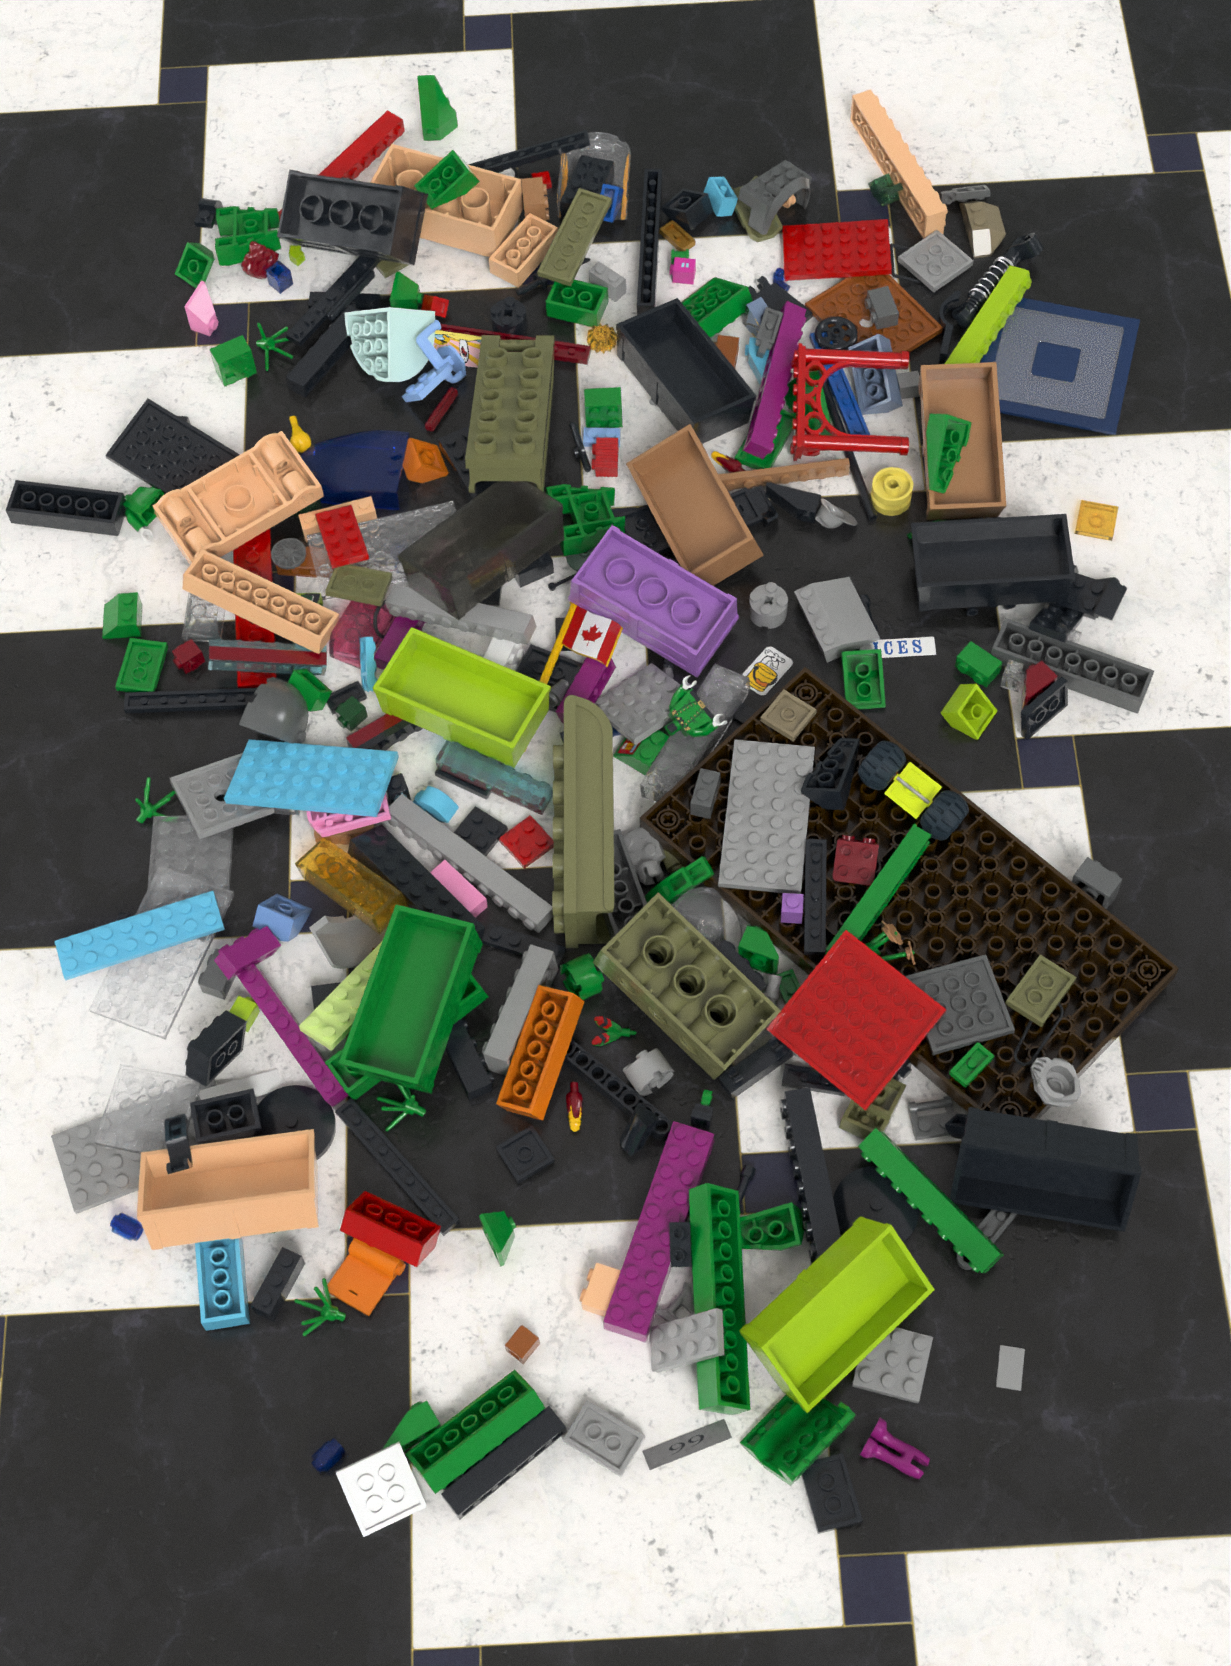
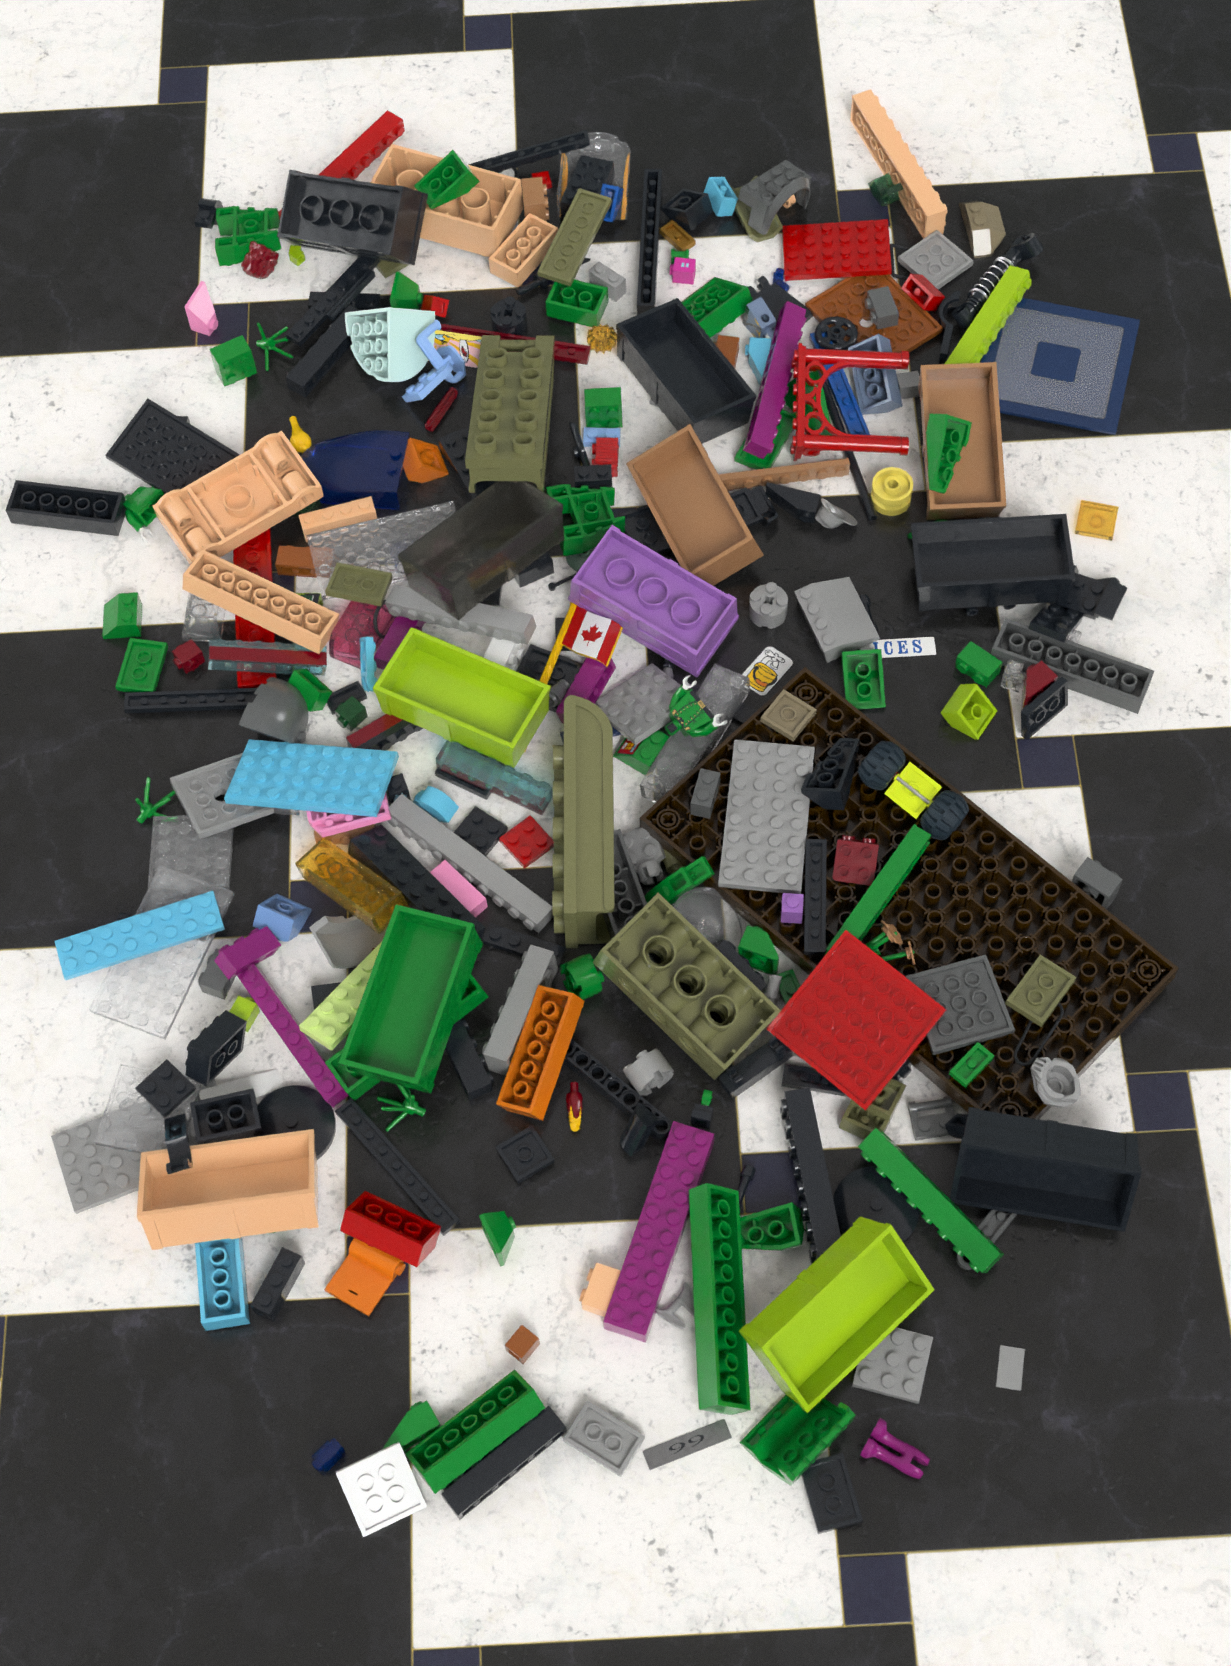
clear blue brick [110,1212,144,1241] -> none
green slope [175,242,215,288] -> none
clear blue brick [266,261,293,294] -> none
dark grey wheel [271,538,307,569] -> none
green plant [294,1278,346,1336] -> none
red plate [315,505,369,569] -> none
green wedge [417,75,458,141] -> none
piece [592,1016,636,1046] -> none
light grey plate [651,1308,724,1373] -> none
black hinge [669,1222,692,1267] -> none
dark red piece [711,451,746,473] -> none
dark grey hinge [755,307,783,358] -> none
dark grey hinge [940,185,990,204] -> none
none -> black plate [135,1059,196,1118]
none -> black brick [574,464,612,489]
none -> red brick [901,274,945,311]

